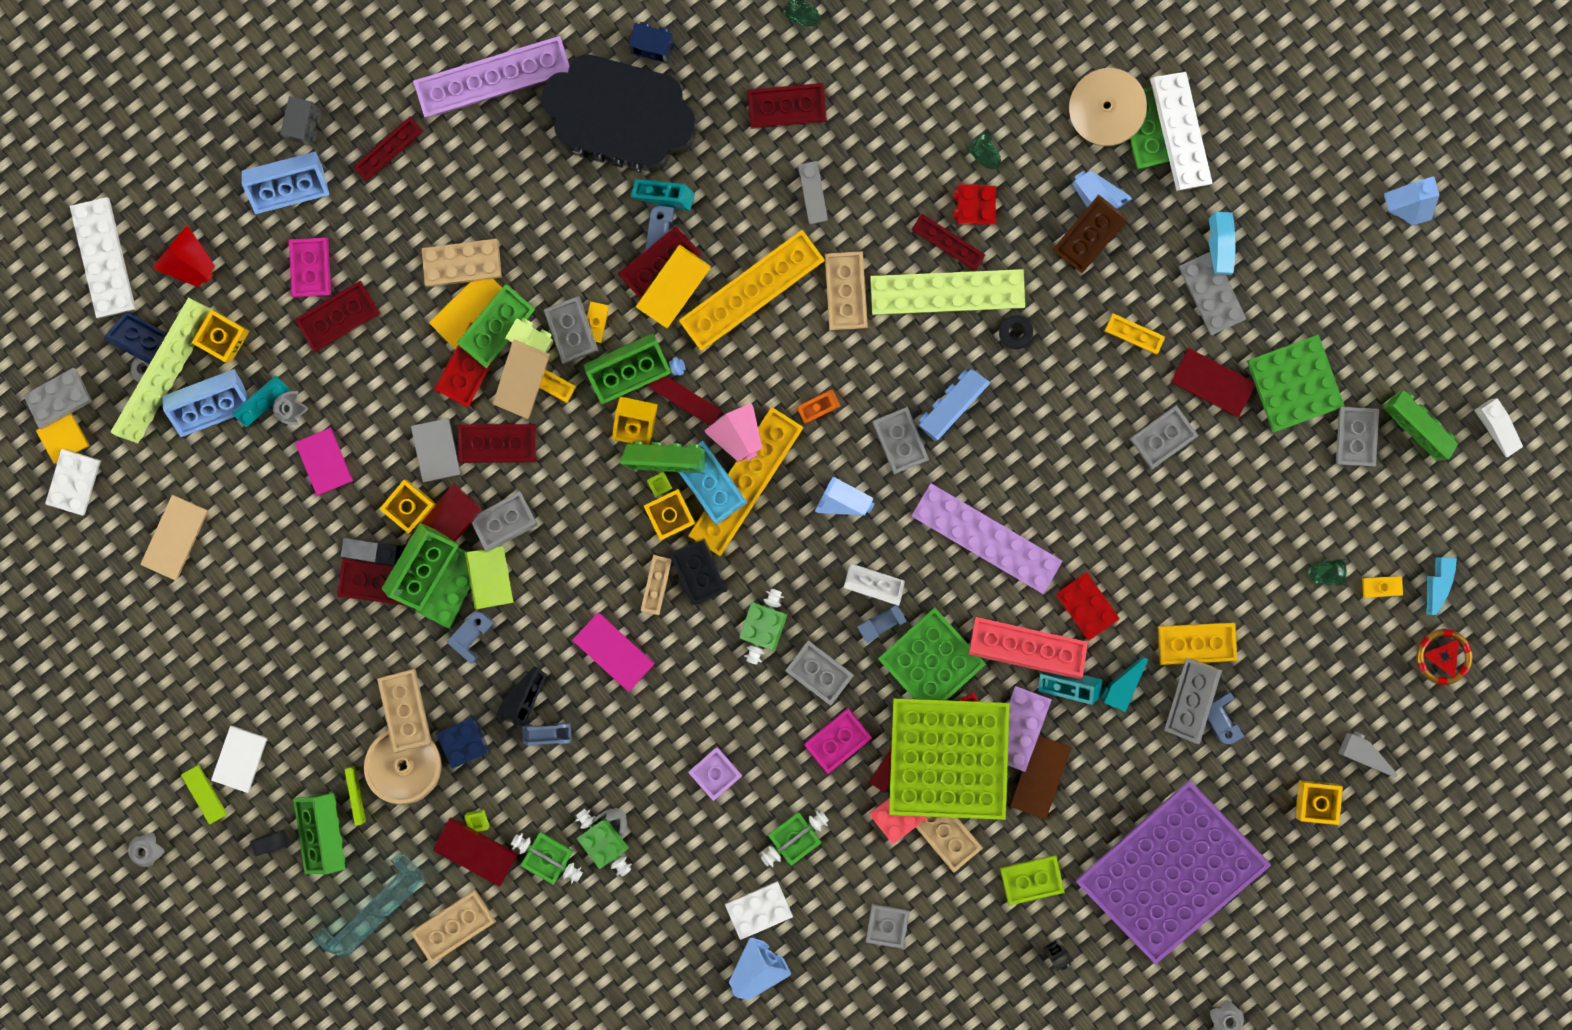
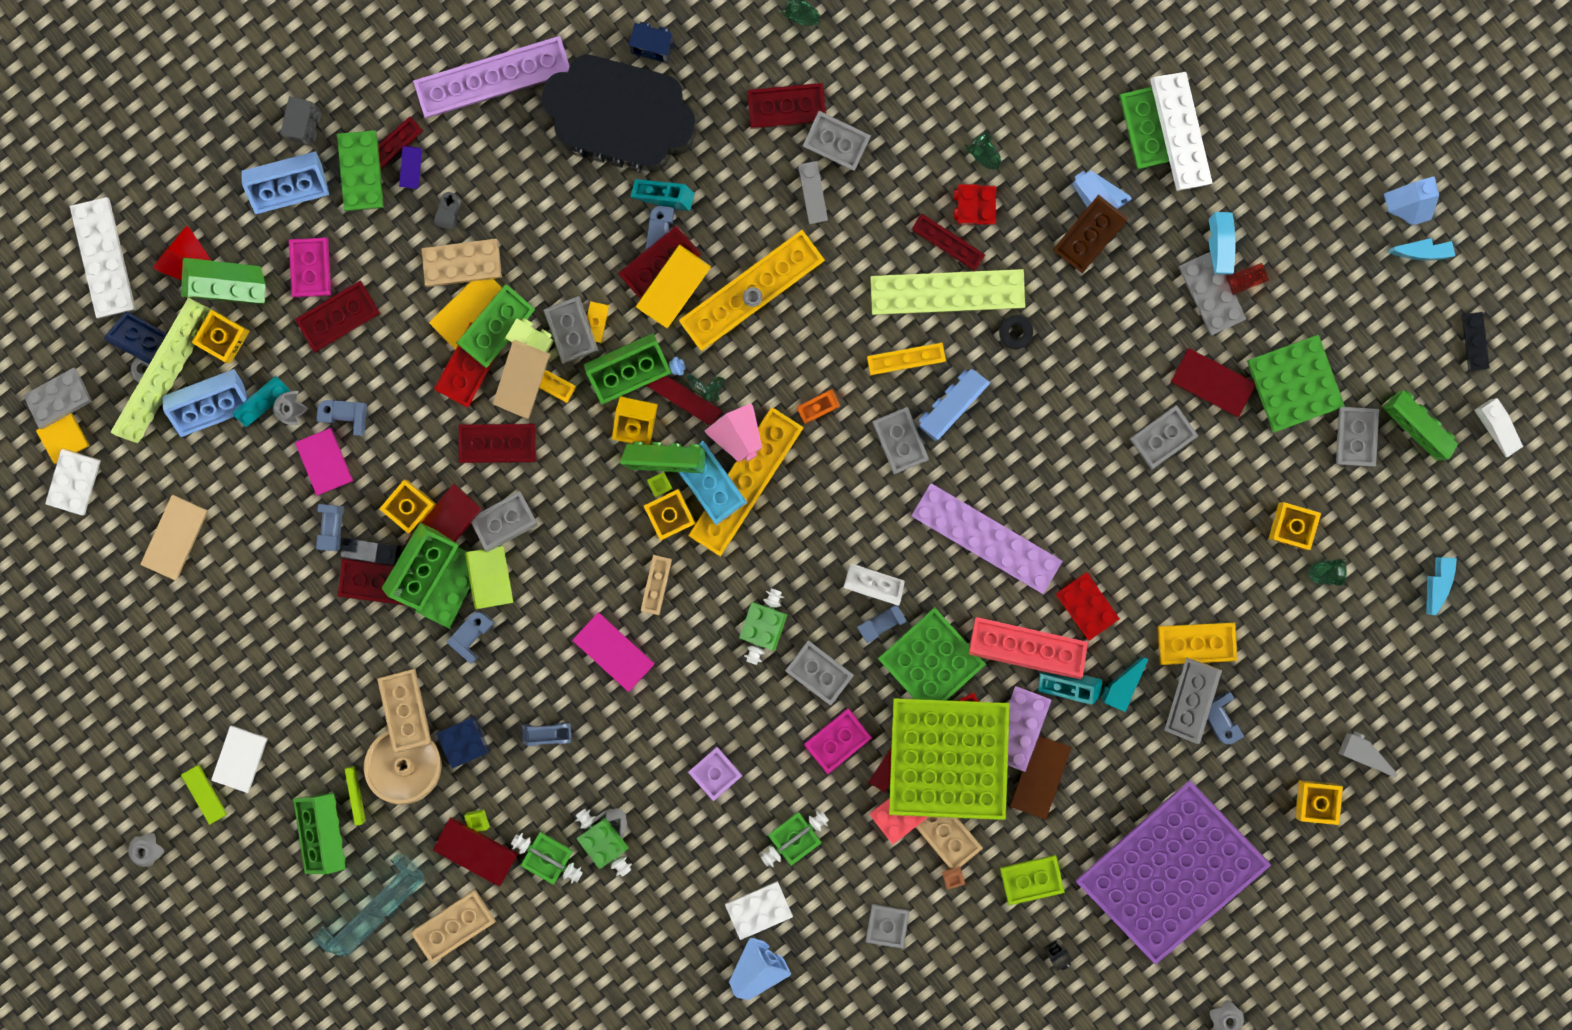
black tyre [250,829,290,856] -> none
light grey tile [411,418,461,482] -> none
black slope [496,666,548,727] -> none
black plate [669,538,728,605] -> none
light blue slope [815,477,875,515] -> none
tan tile [825,251,868,331] -> none
tan dish [1069,68,1147,146] -> none
yellow plate [1104,313,1165,355] -> none
yellow plate [1362,576,1403,598] -> none
piece [1416,629,1473,685] -> none
none -> bright green slope [181,258,266,305]
none -> sand blue piece [316,504,344,551]
none -> sand blue piece [317,400,367,436]
none -> bright green plate [337,130,384,211]
none -> dark purple slope [399,146,422,189]
none -> dark grey piece [434,192,461,231]
none -> clear green piece [686,374,725,402]
none -> light grey plate [743,287,762,307]
none -> light grey plate [803,111,871,171]
none -> yellow plate [867,343,946,375]
none -> nougat tile [942,866,965,890]
none -> clear red plate [1226,263,1269,295]
none -> yellow brick [1268,502,1321,550]
none -> medium azure slope [1389,238,1455,261]
none -> black plate [1461,312,1490,371]

